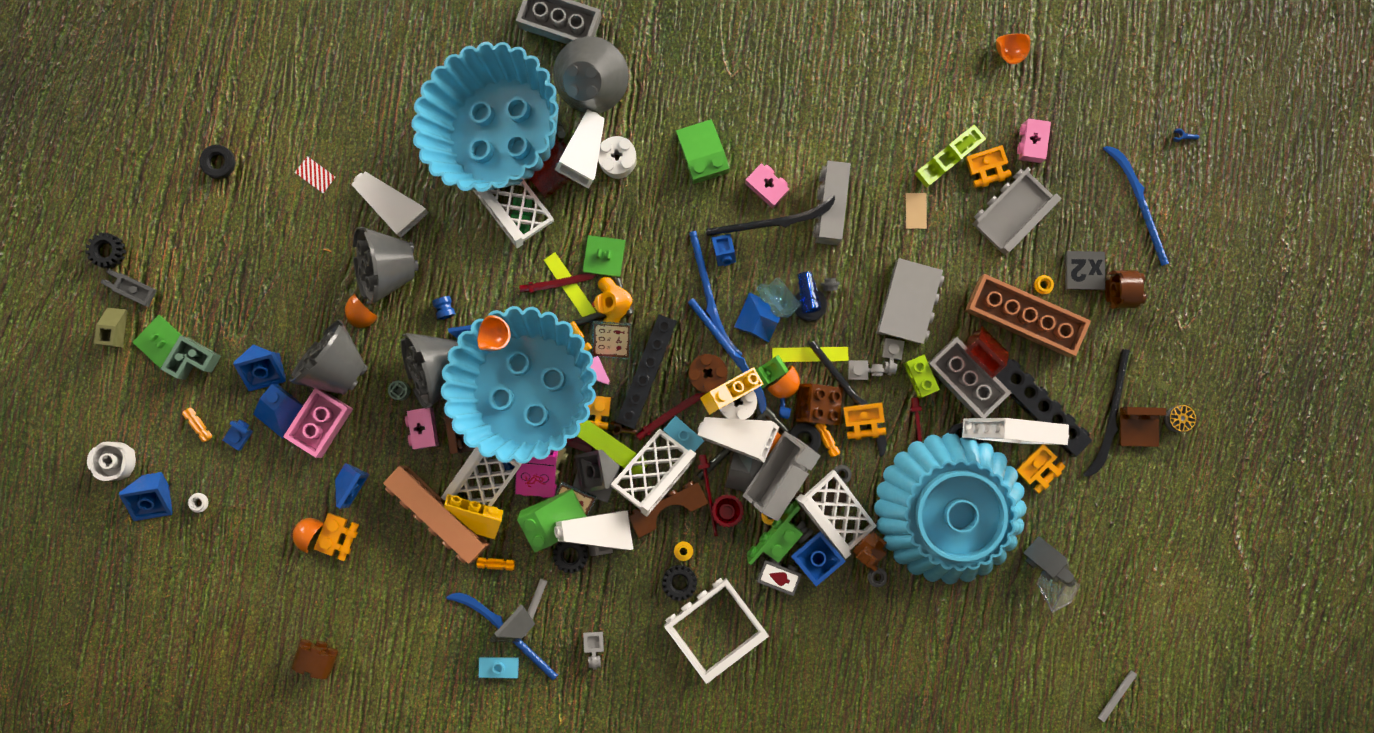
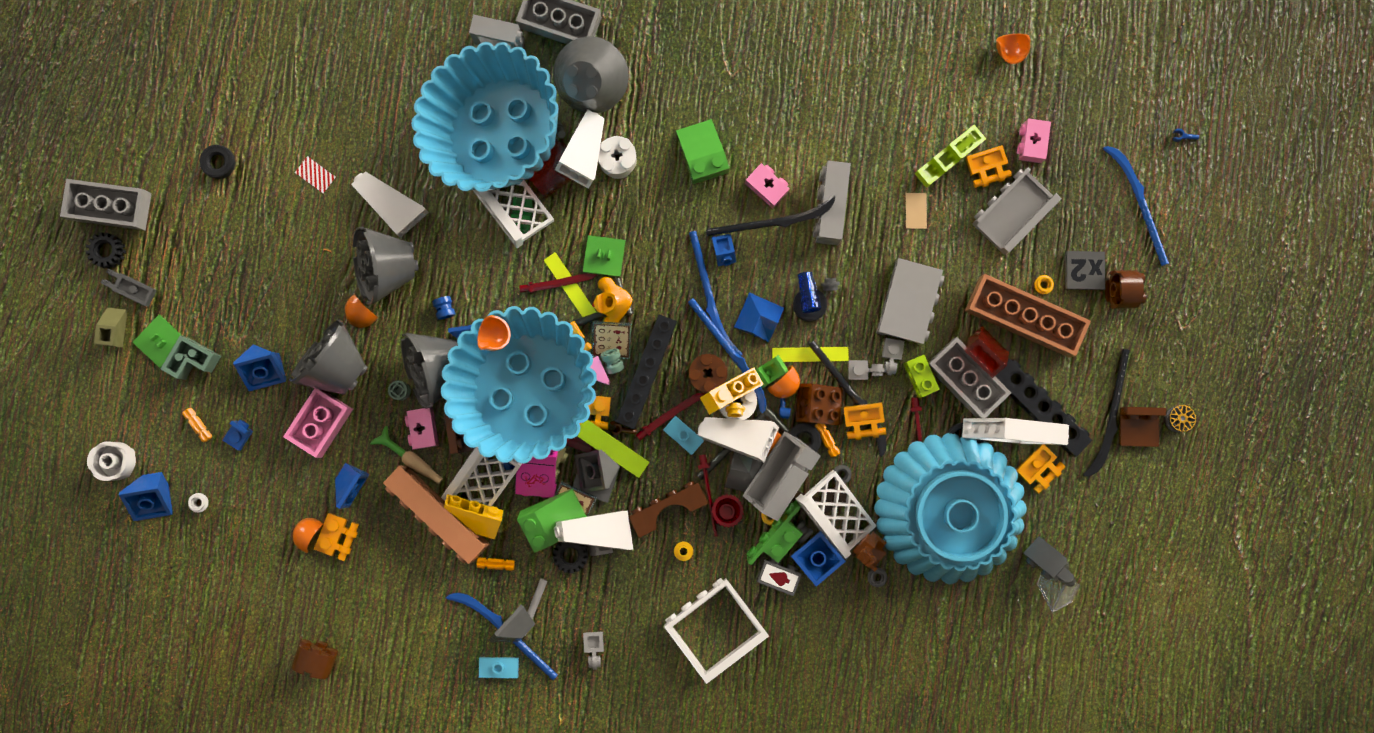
blue slope [253,384,303,439] -> none
white fence [611,429,696,517] -> none
black tyre [662,565,697,601] -> none
clear light blue bracket [756,278,801,318] -> none
light grey bar [1098,670,1137,722] -> none
none -> light grey brick [60,179,152,231]
none -> tan piece [370,426,443,485]
none -> light grey window [469,14,525,49]
none -> sand green wheel [601,348,624,374]
none -> yellow plate [725,402,745,417]

